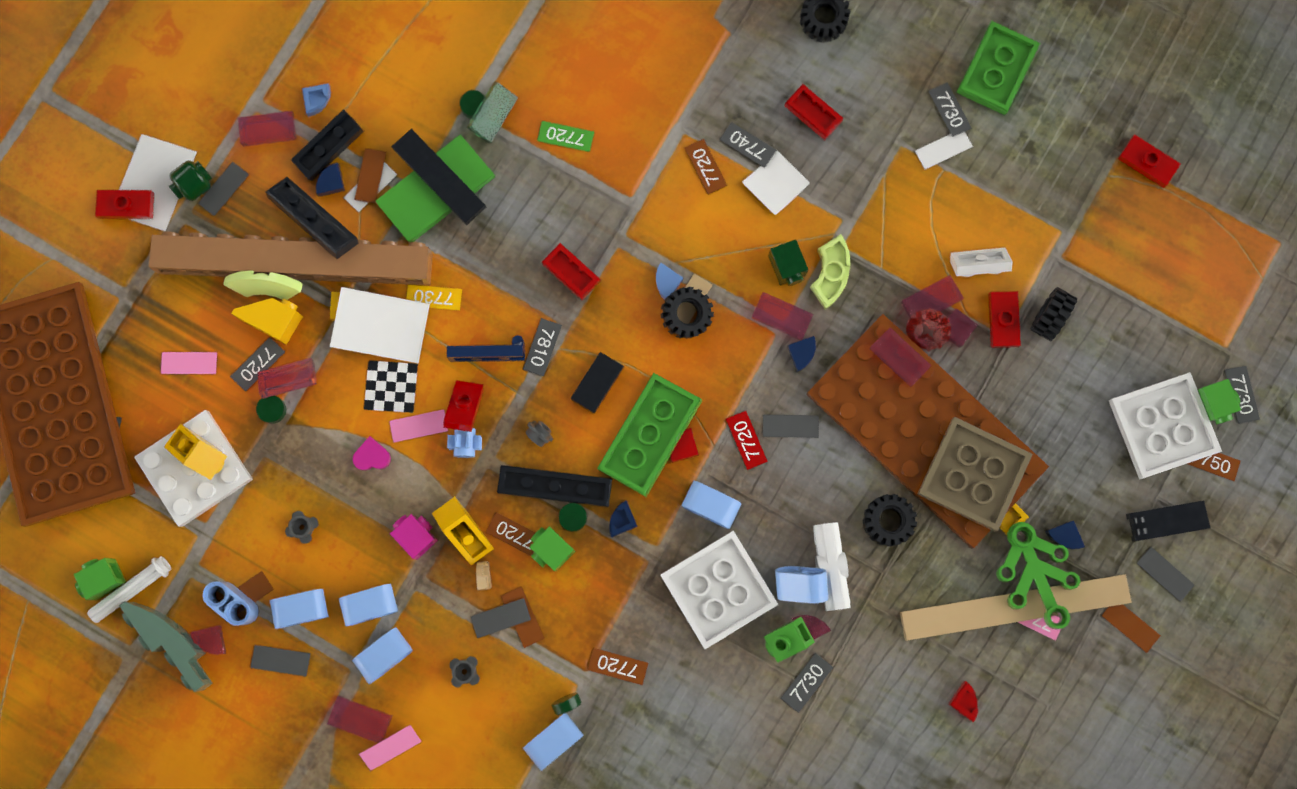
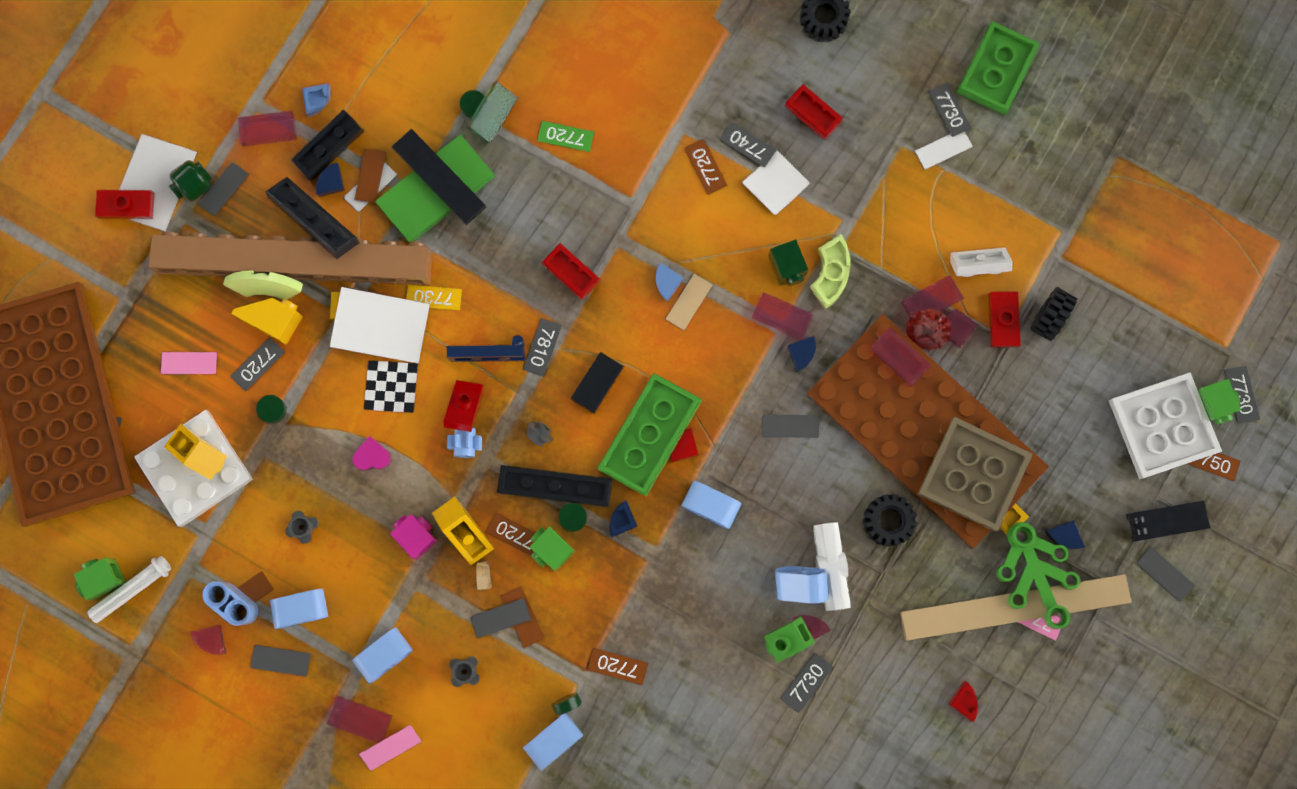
sand green slope [119,602,213,692] -> none
clear pink tile [257,358,317,399] -> none
light blue beam [339,584,398,627] -> none
bright pink sticker [389,409,448,443] -> none
black tyre [660,287,714,339] -> none
white plate [660,531,778,649] -> none
red sticker [726,411,768,470] -> none
dark orange sticker [1102,604,1161,653] -> none
red plate [1117,134,1181,188] -> none

